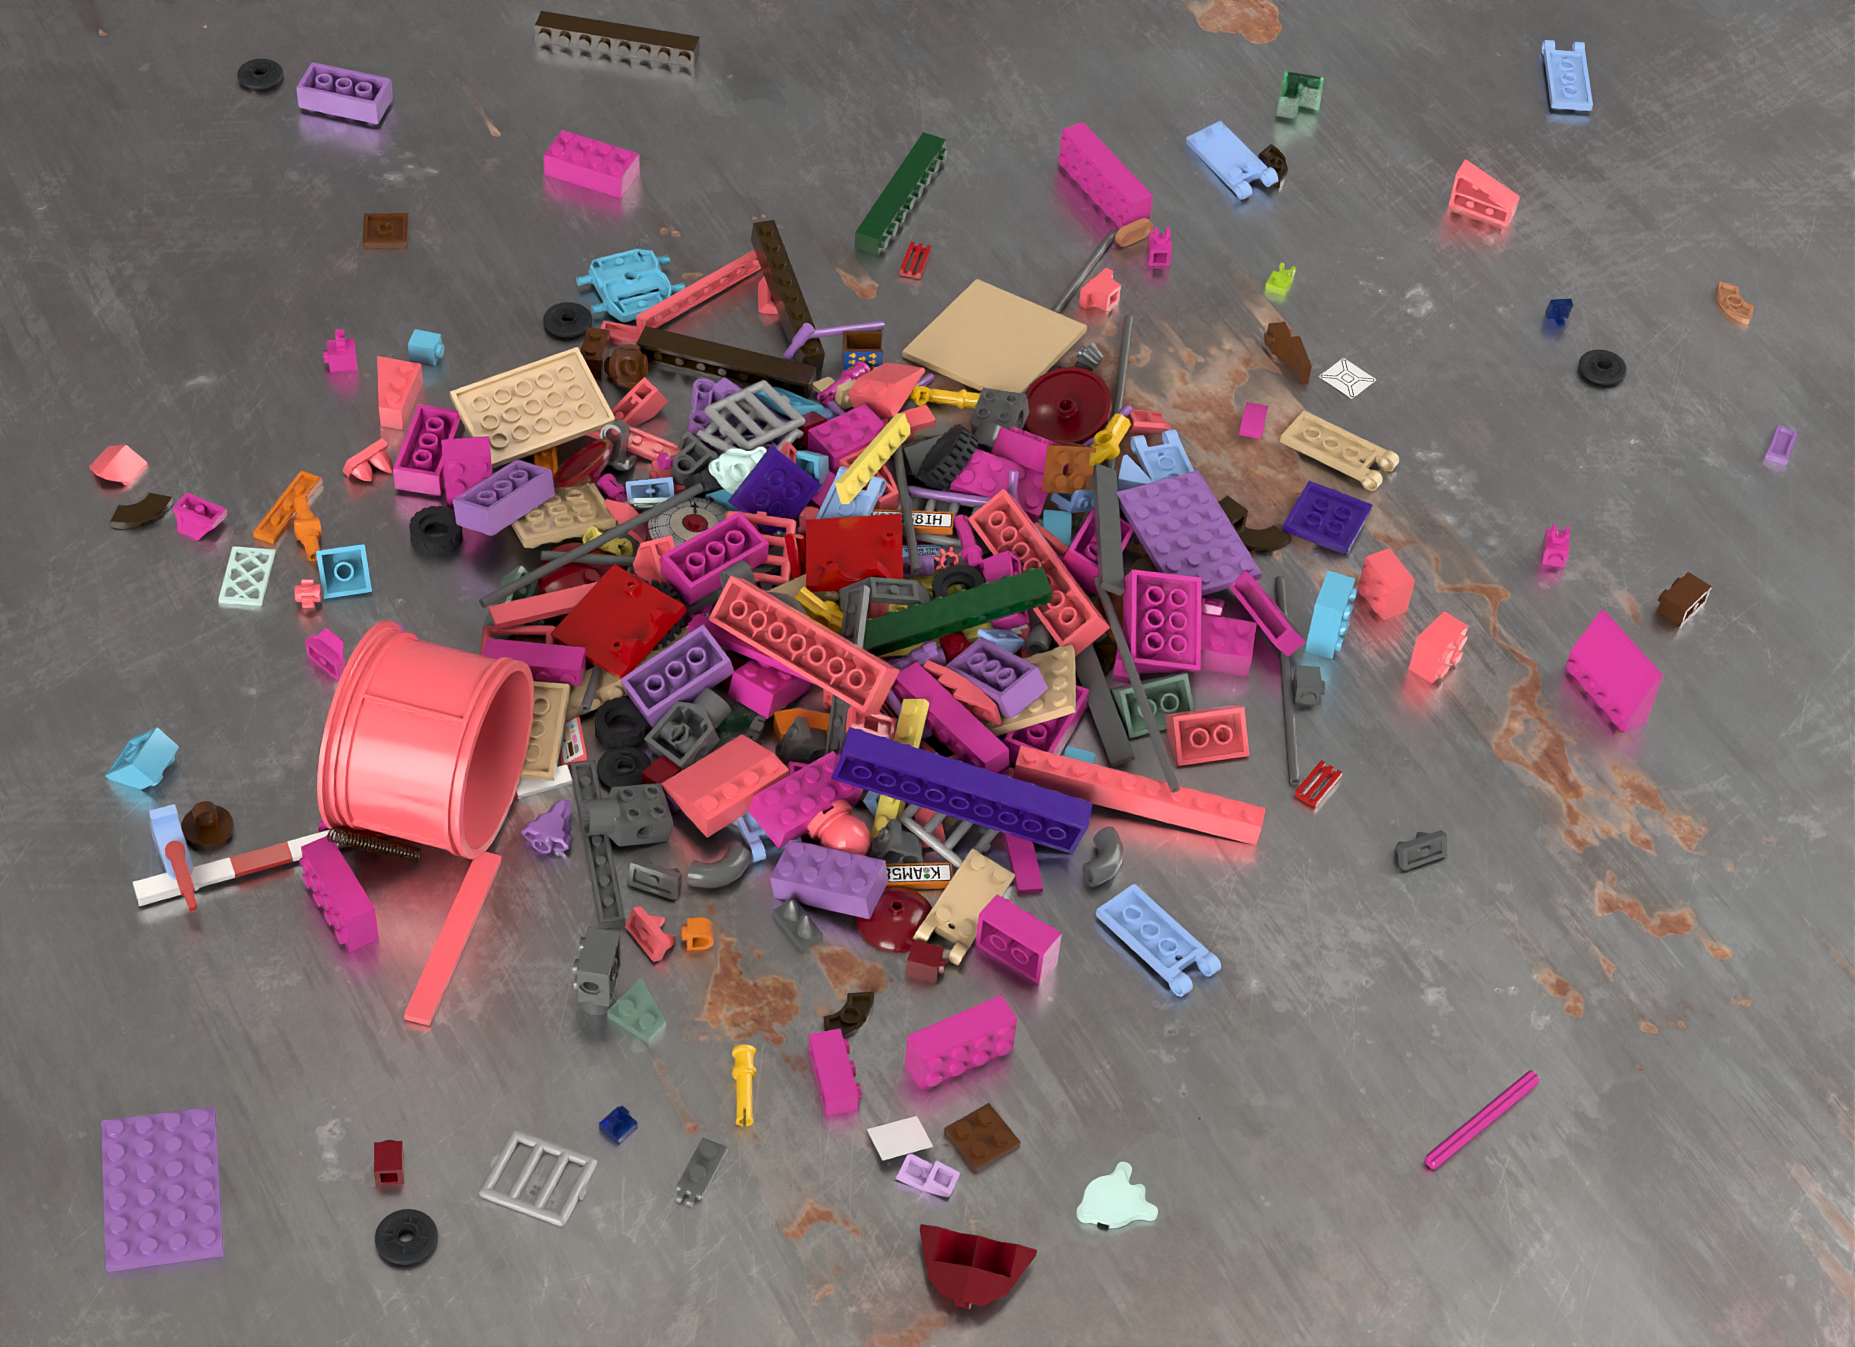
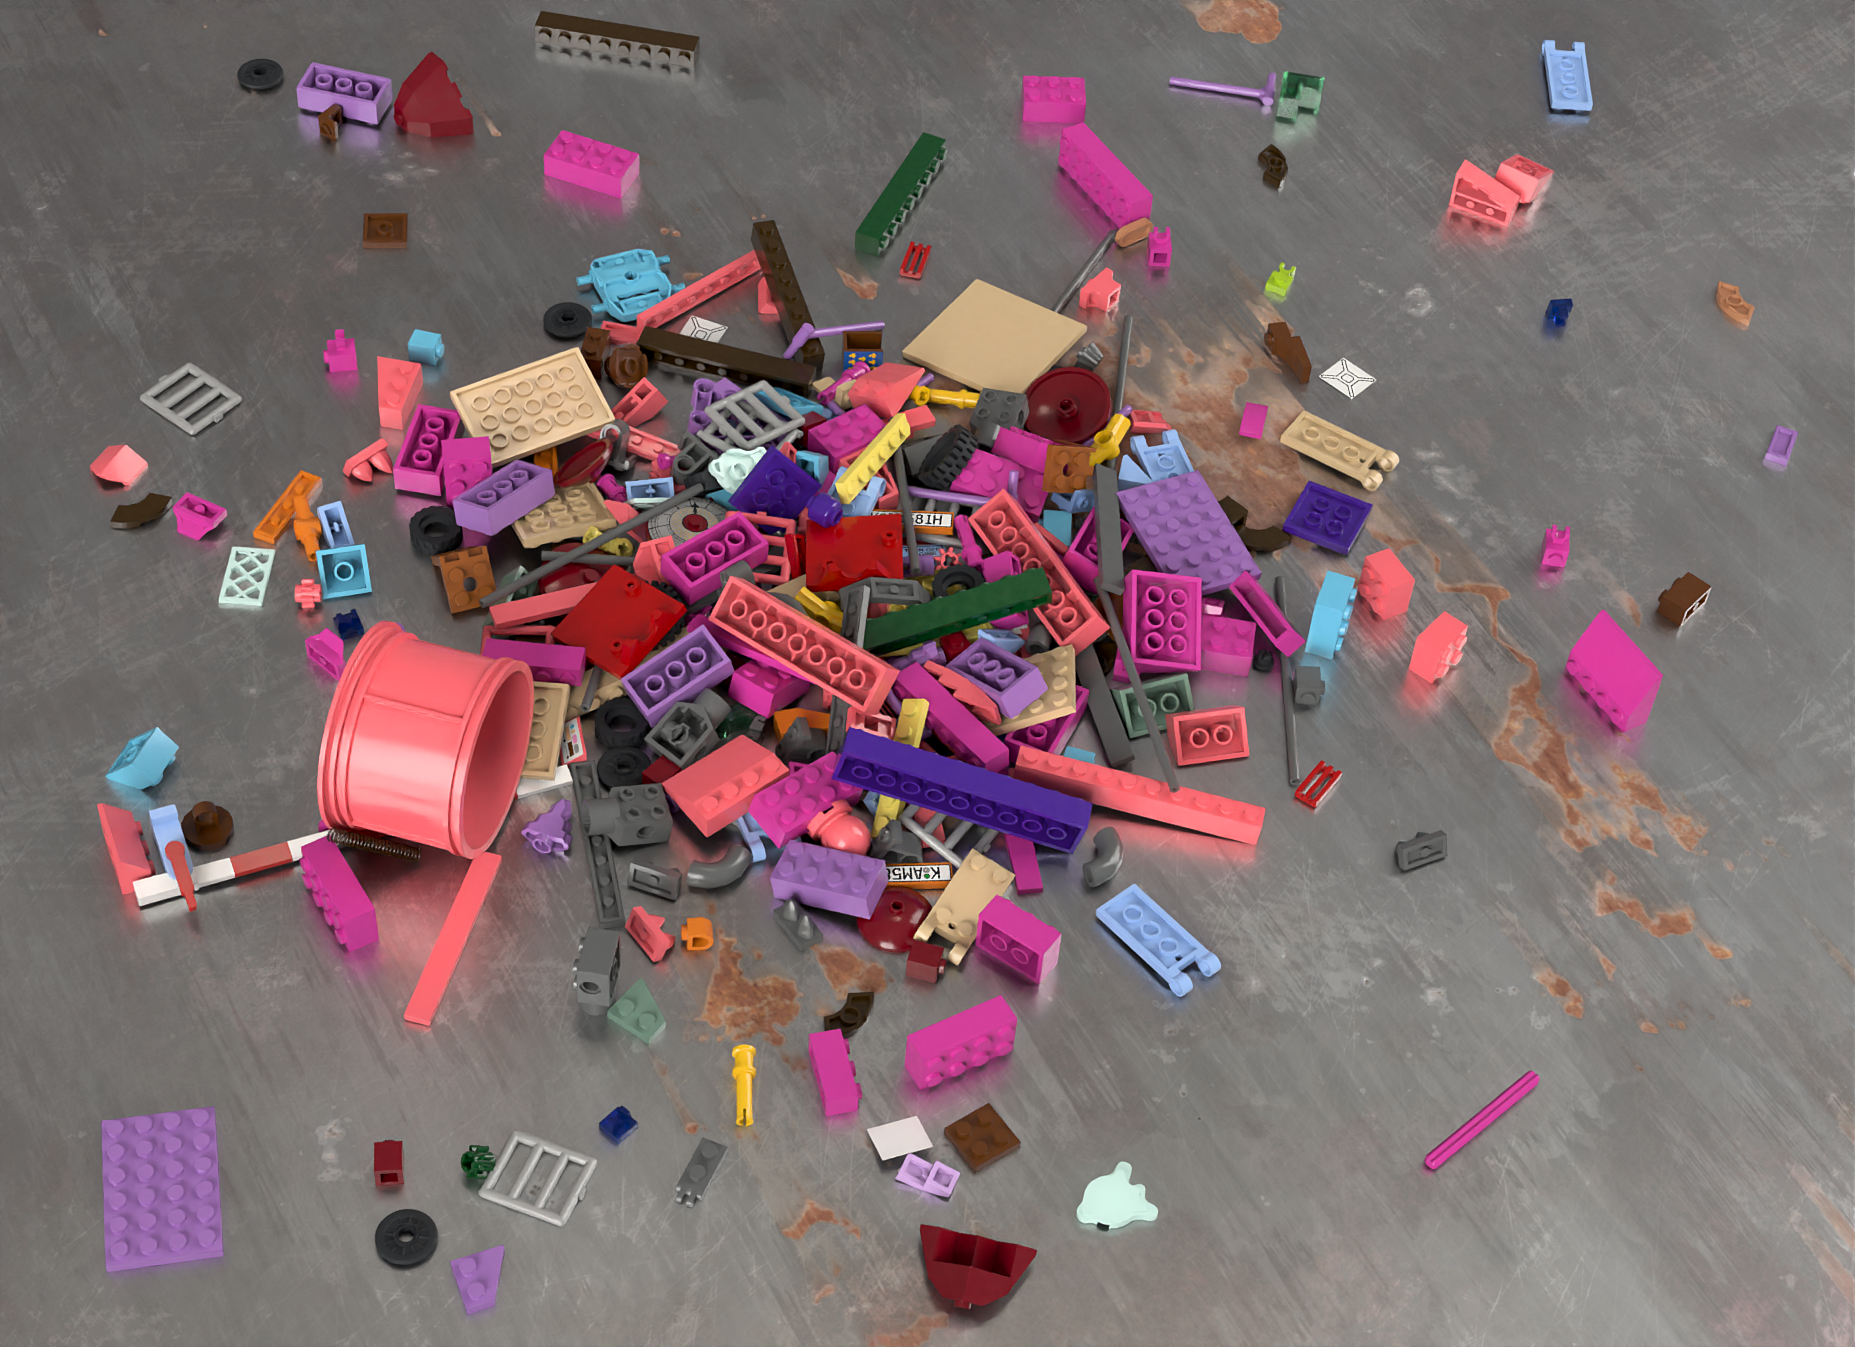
light blue hinge [1186,120,1278,200] -> none
black wheel [1579,349,1627,385] -> none
none -> coral slope [97,803,156,895]
none -> light grey bar [140,362,242,435]
none -> light blue slope [317,501,355,548]
none -> reddish brown bracket [318,103,343,140]
none -> clear blue tile [333,609,365,640]
none -> dark red brick [394,52,474,137]
none -> dark orange bracket [431,545,496,613]
none -> medium lavender wing [450,1245,505,1315]
none -> dark green gear [461,1145,496,1179]
none -> white sticker [679,316,728,343]
none -> dark purple head [806,492,843,528]
none -> dark pink brick [1021,75,1086,123]
none -> medium lavender bar [1169,73,1276,106]
none -> black piece [1253,649,1274,670]
none -> coral slope [1494,154,1554,204]

